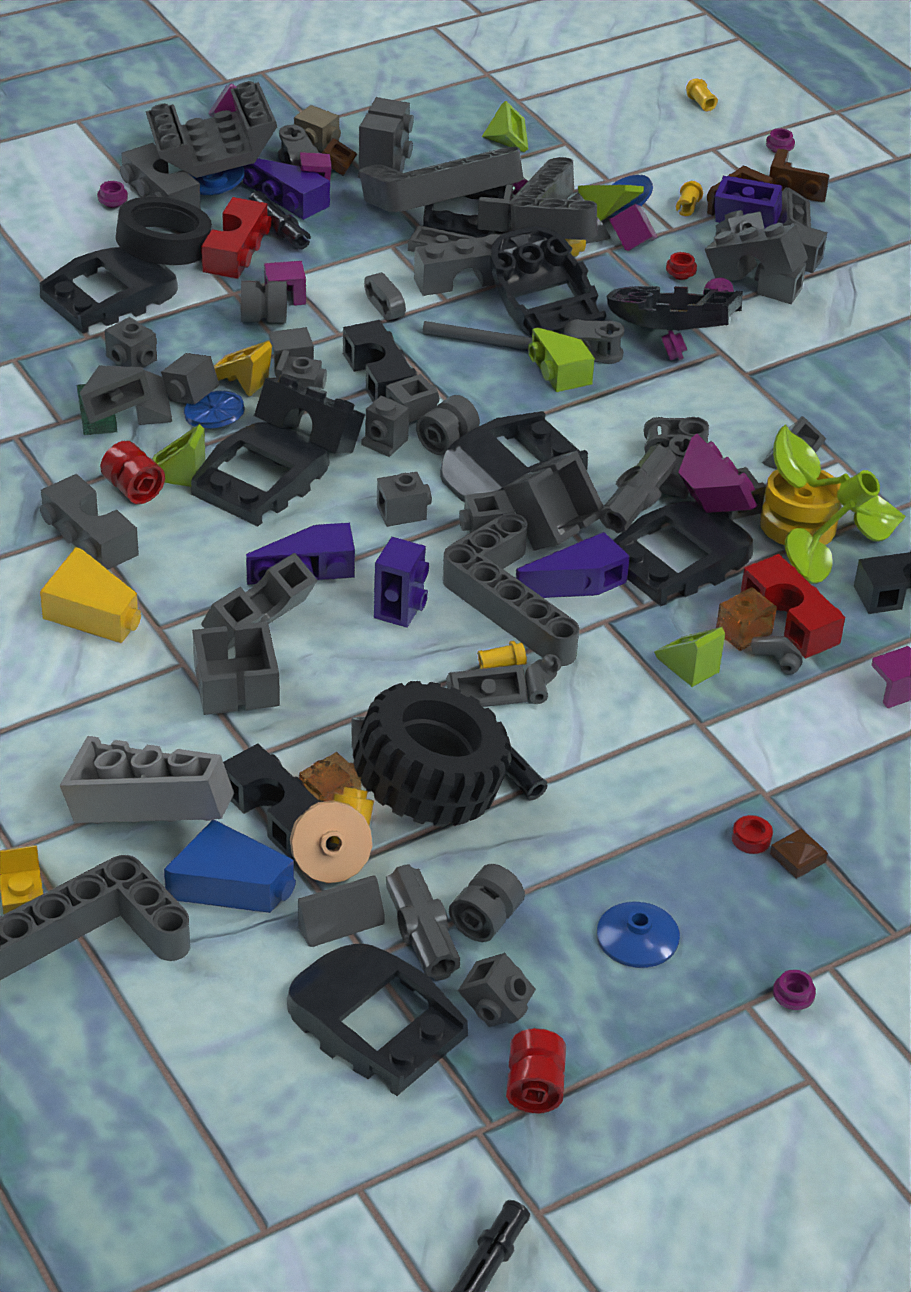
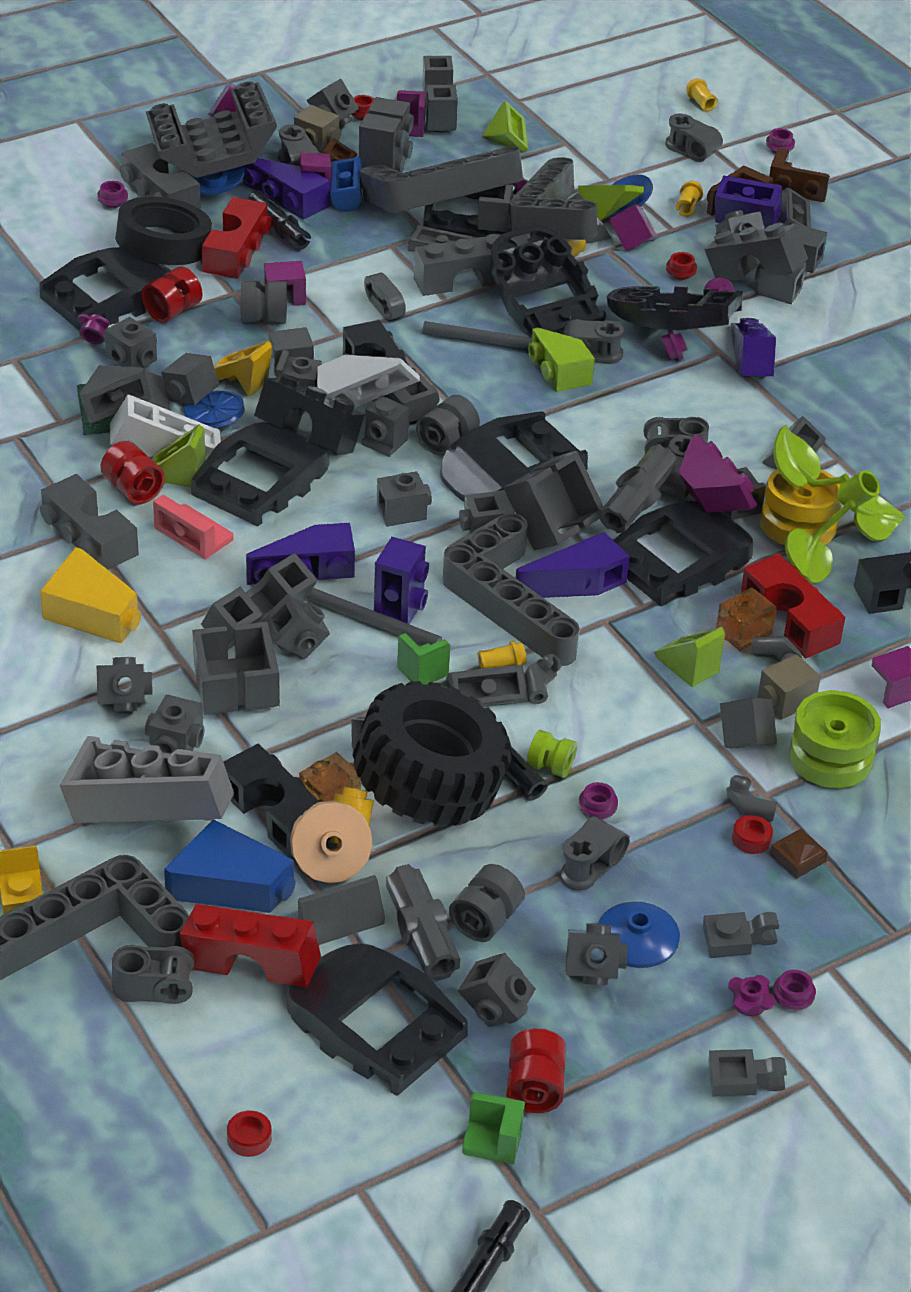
none -> magenta plate [78,314,110,344]
none -> dark grey brick [96,657,153,712]
none -> white slope [110,395,221,457]
none -> dark grey piece [112,945,195,1004]
none -> red wheel [141,266,203,323]
none -> dark grey brick [145,694,205,754]
none -> coral panel [153,495,234,560]
none -> red arch [180,904,321,987]
none -> red tile [227,1110,272,1157]
none -> dark grey brick [263,594,330,659]
none -> dark grey bar [306,588,442,645]
none -> dark grey brick [307,79,359,128]
none -> white slope [317,355,420,408]
none -> blue brick [330,157,362,212]
none -> red plate [351,95,374,120]
none -> magenta panel [397,90,426,137]
none -> bright green panel [397,633,450,684]
none -> dark grey arch [422,56,458,133]
none -> bright green panel [462,1092,525,1165]
none -> lime wheel [527,729,578,778]
none -> dark grey piece [560,816,630,890]
none -> dark grey brick [565,923,628,985]
none -> magenta plate [578,782,618,819]
none -> dark grey piece [666,113,723,162]
none -> dark grey plate [703,912,779,958]
none -> dark grey plate [708,1049,787,1097]
none -> dark grey panel [720,697,777,749]
none -> dark grey arm [726,775,777,821]
none -> magenta plate [728,975,775,1016]
none -> dark purple slope [731,318,776,376]
none -> dark tan brick [757,654,821,720]
none -> lime wheel [789,690,881,789]

